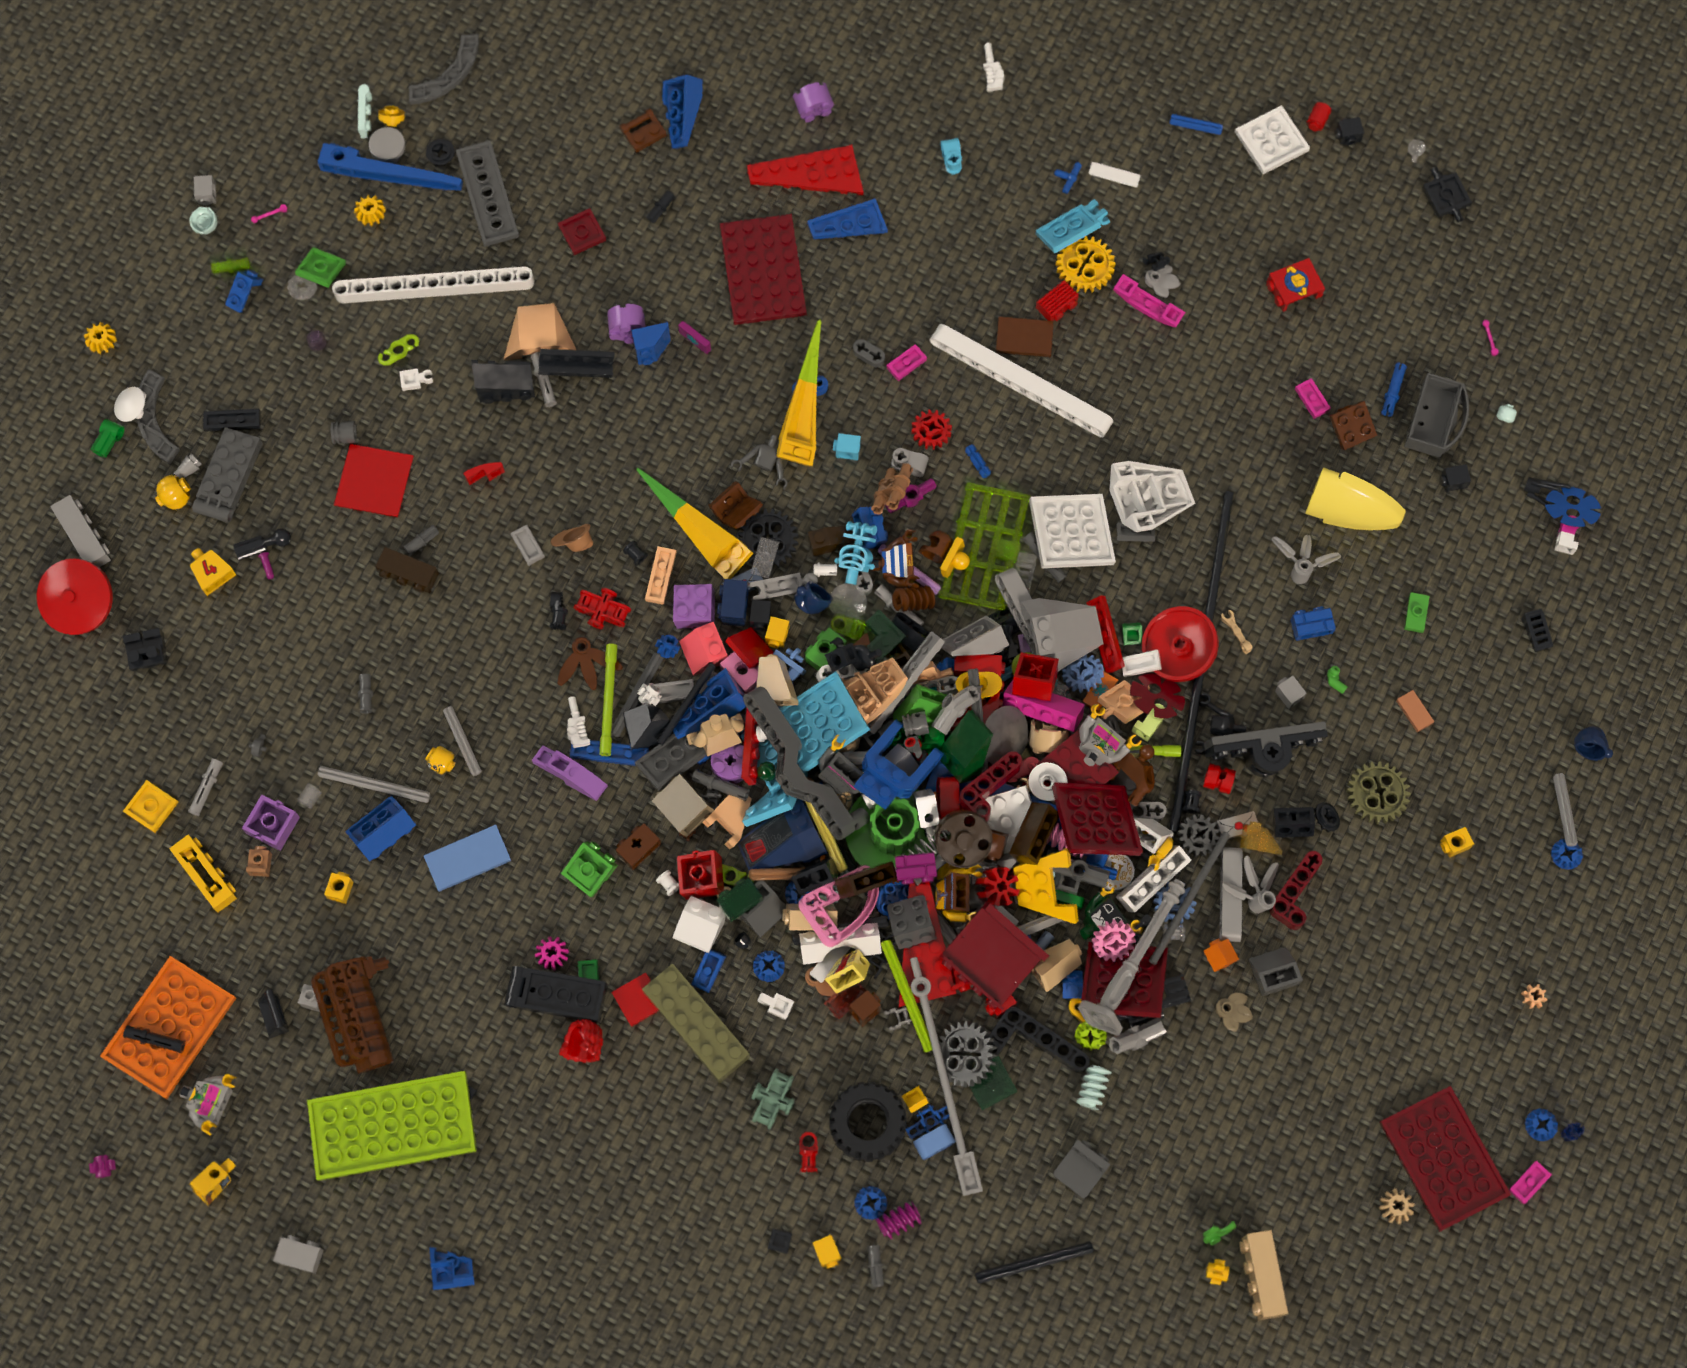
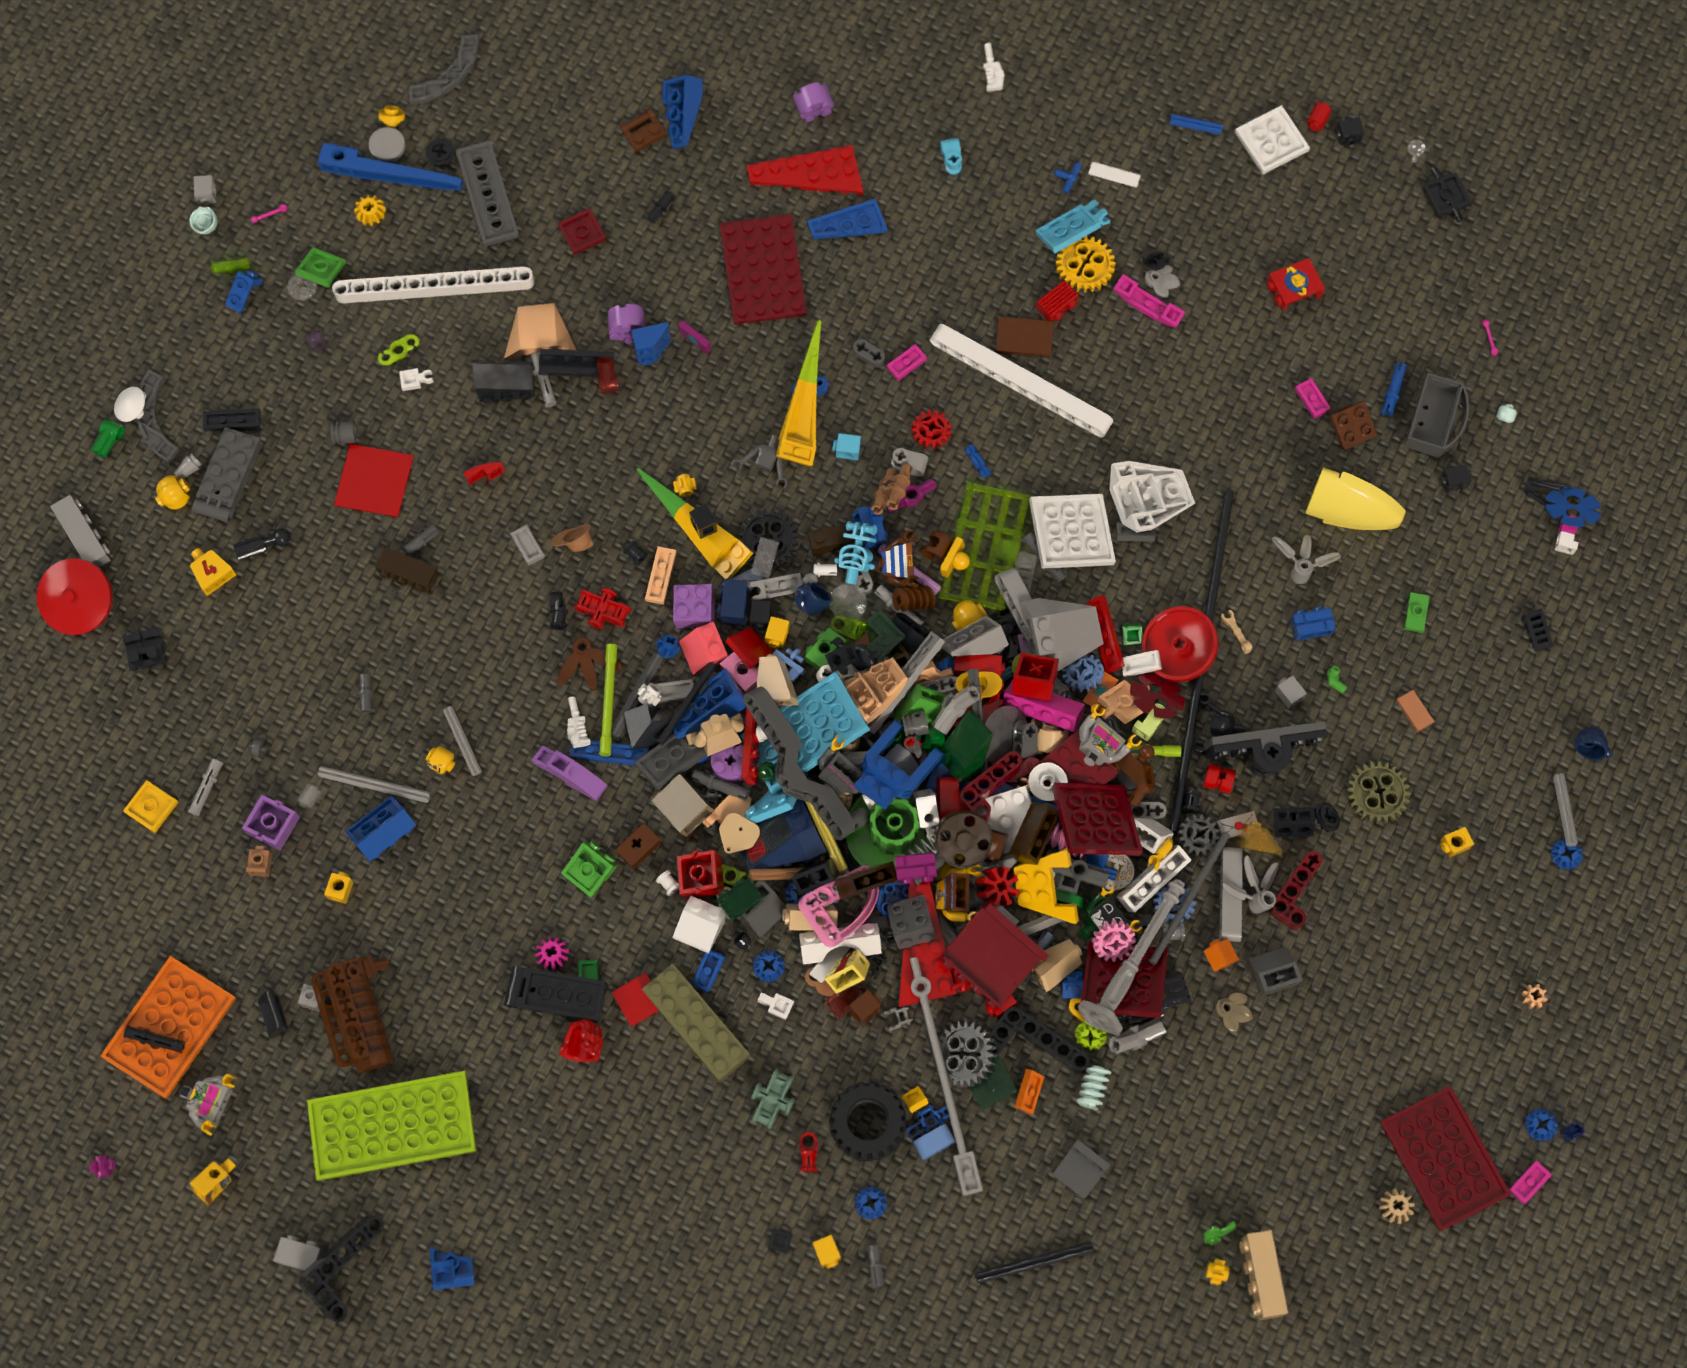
yellow gear [84,322,117,355] -> none
yellow brick [169,834,237,912] -> none
magenta piece [258,552,274,580] -> none
light aqua plate [358,84,372,138] -> none
medium blue tile [424,825,511,892] -> none
reddish brown bracket [708,481,763,529] -> none
magenta piece [875,1200,922,1240] -> none
lime axle [881,940,933,1052] -> none
none -> black beam [298,1215,384,1322]
none -> clear red piece [597,356,619,394]
none -> yellow gear [673,474,697,497]
none -> black brick [689,505,717,539]
none -> tan piece [719,813,760,854]
none -> yellow plant [952,600,987,631]
none -> dark grey piece [1012,720,1038,758]
none -> orange plate [1015,1069,1045,1115]

